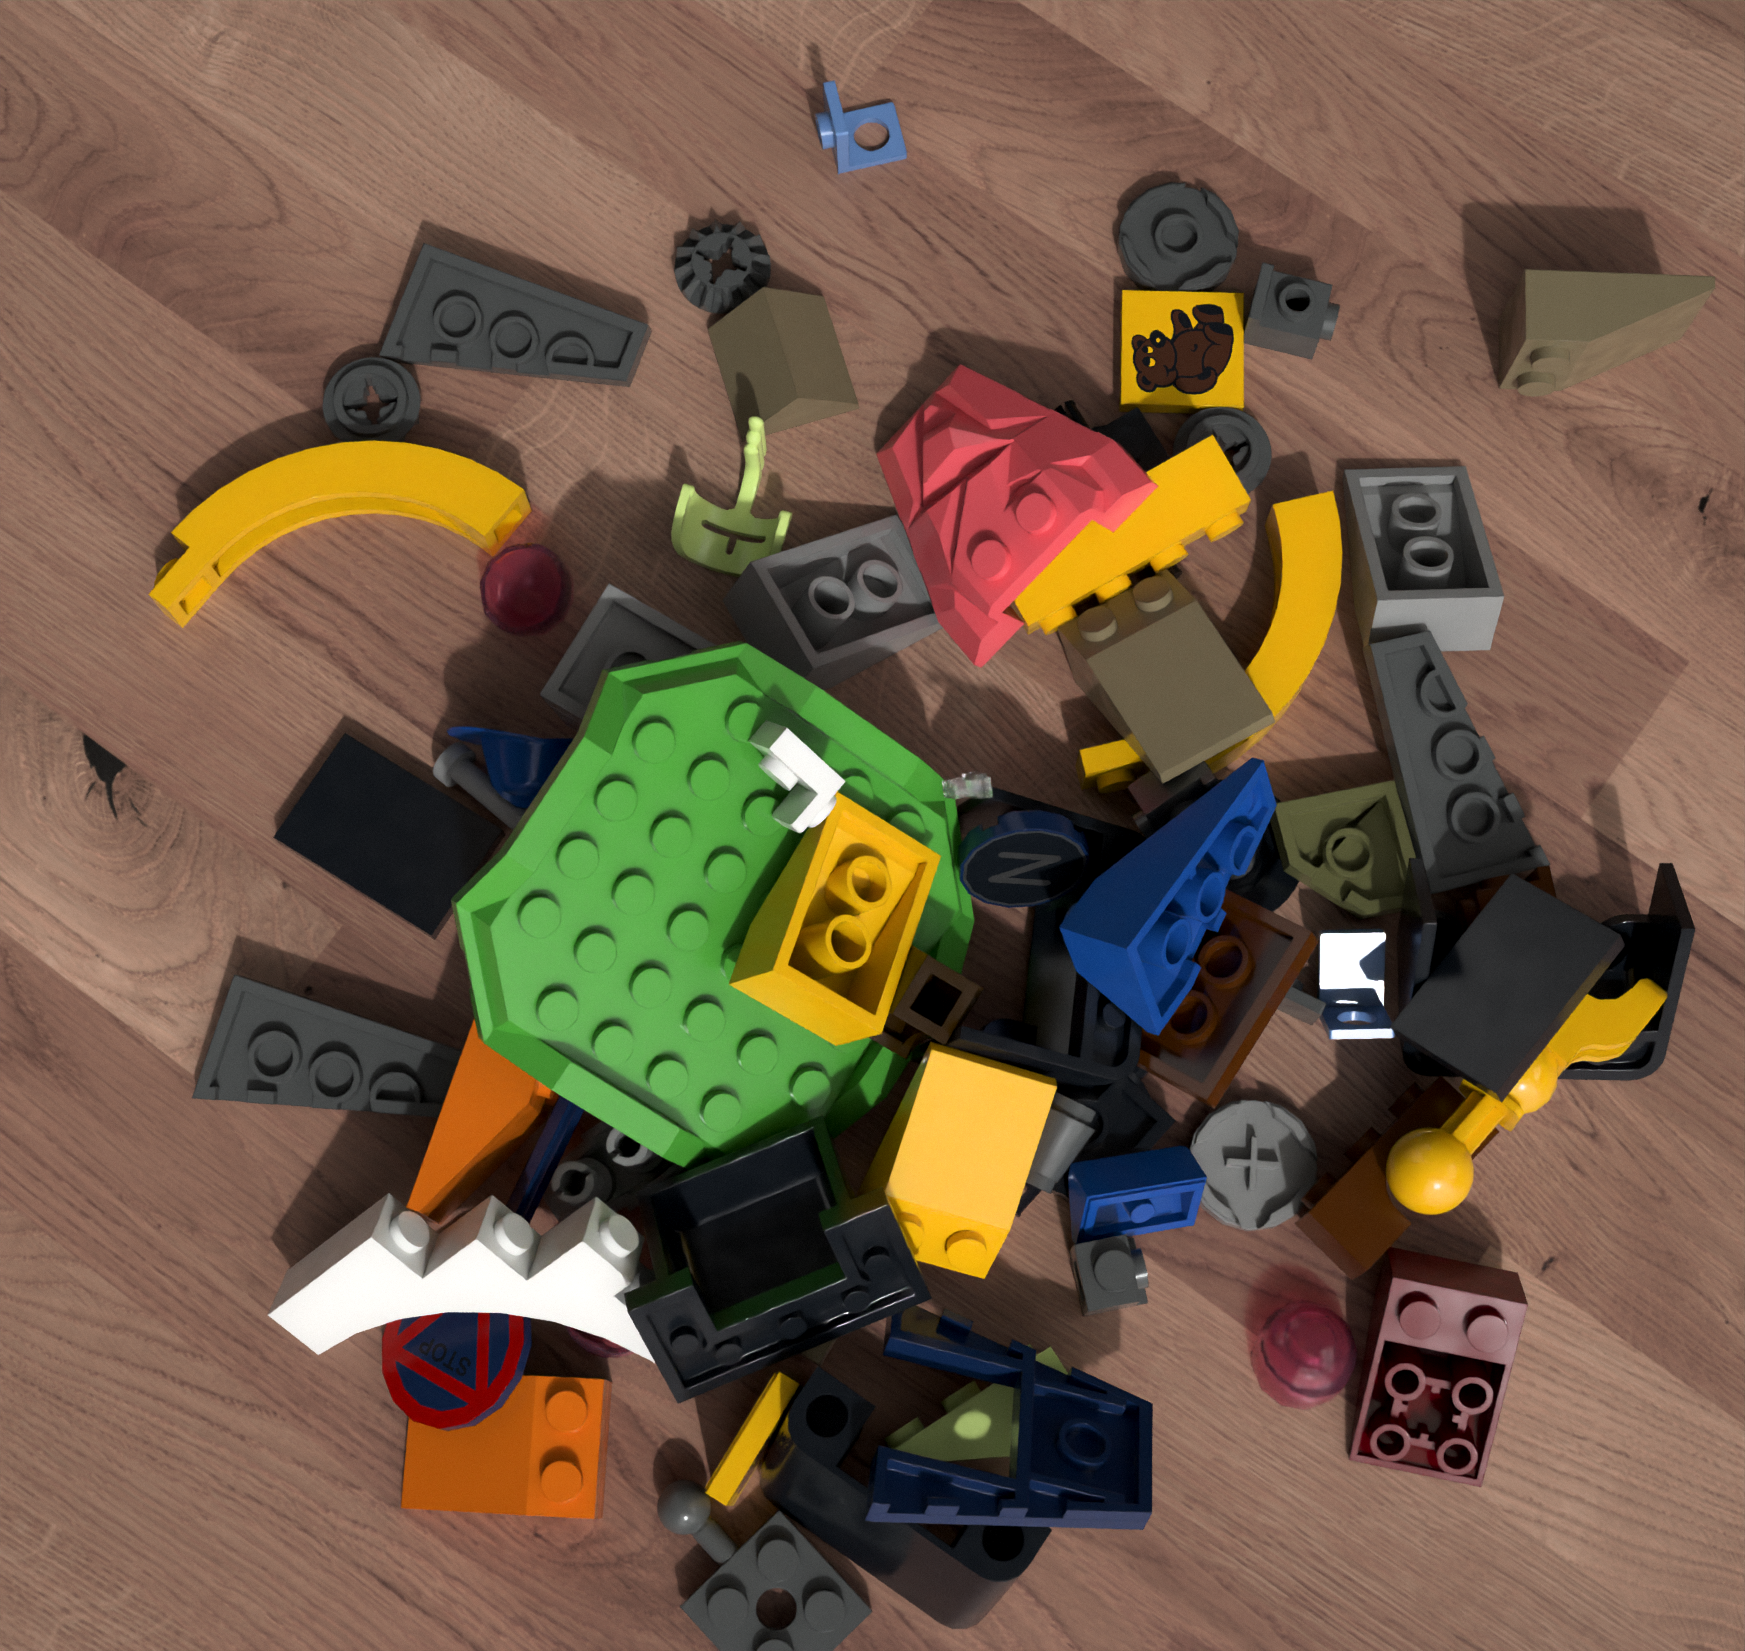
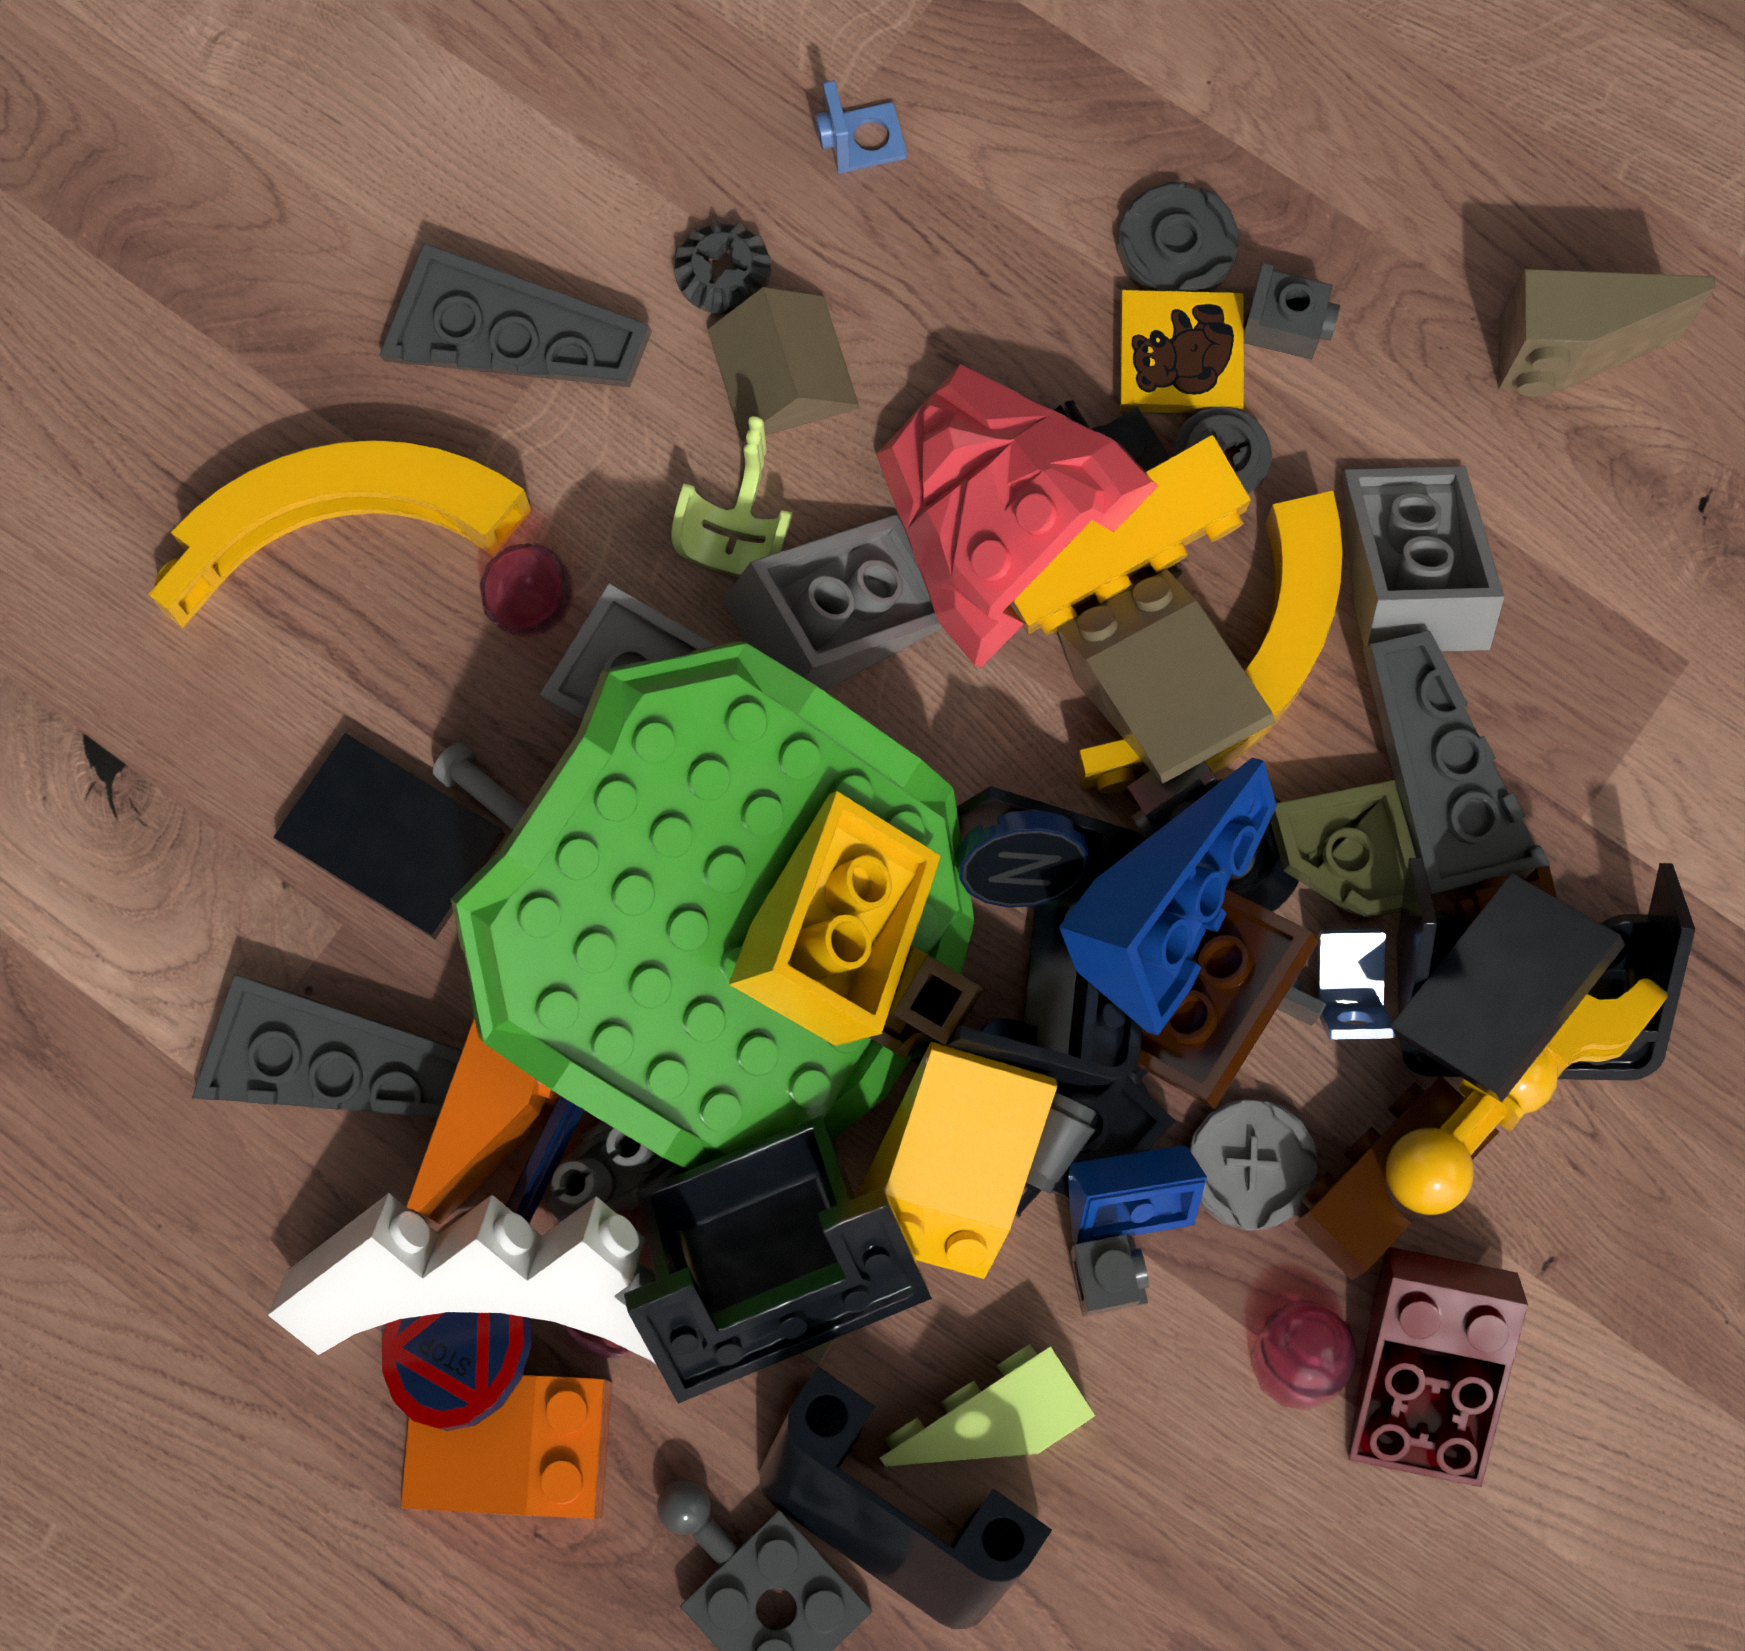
dark grey gear [323,357,422,442] -> none
blue piece [447,726,574,809] -> none
yellow tile [705,1372,803,1506] -> none
white bracket [749,720,846,833] -> none
dark blue wing [865,1306,1153,1530] -> none
clear piece [942,771,993,799] -> none

